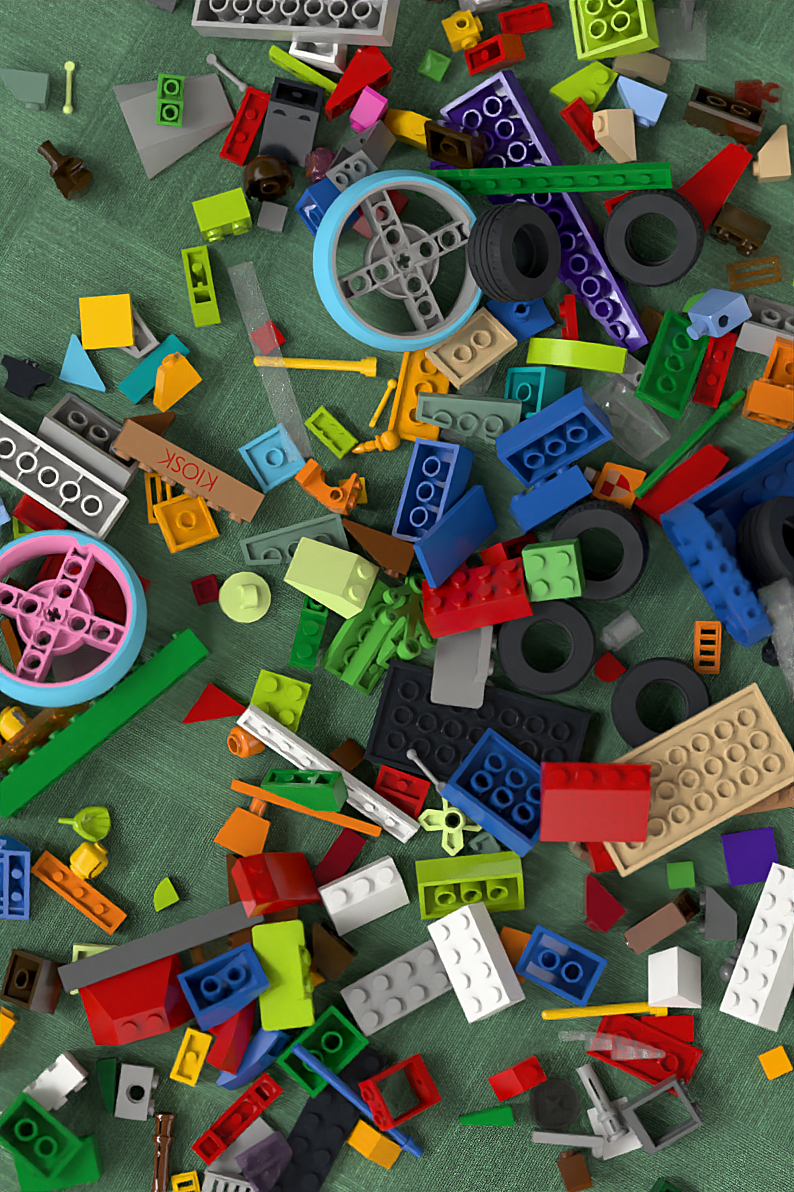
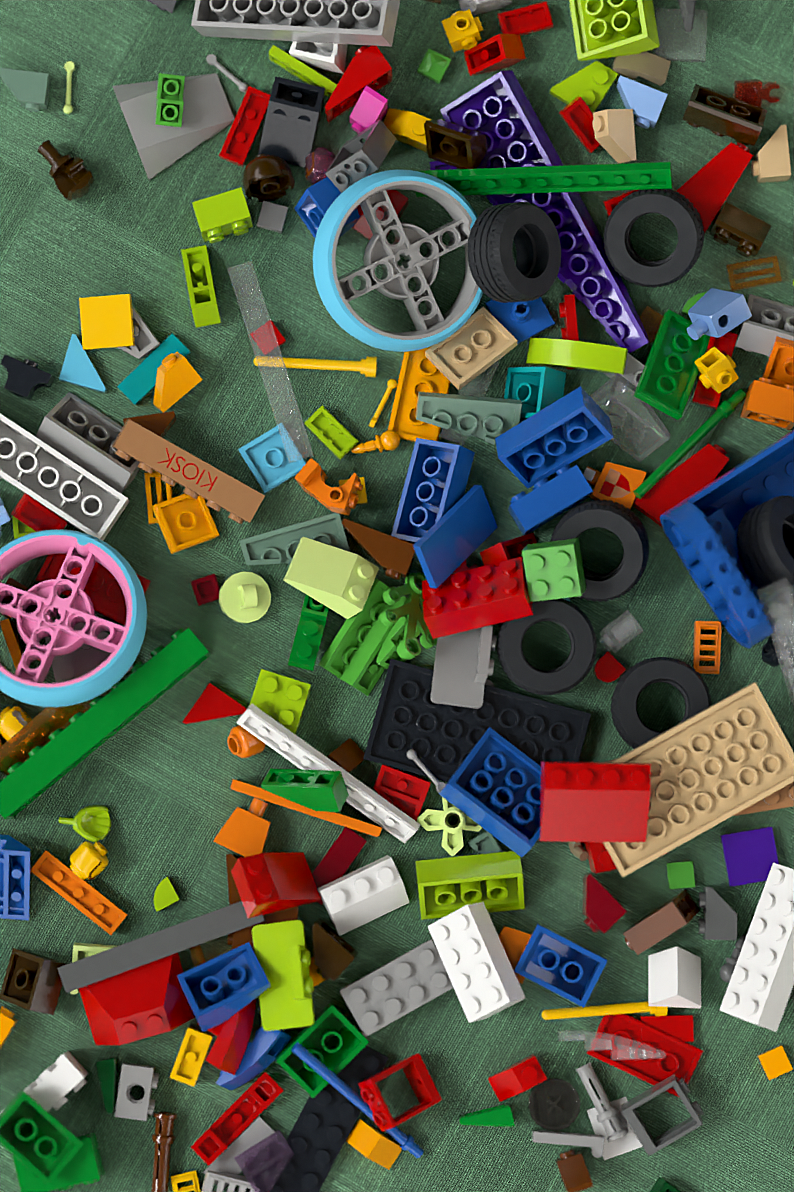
none -> yellow brick [694,346,739,394]

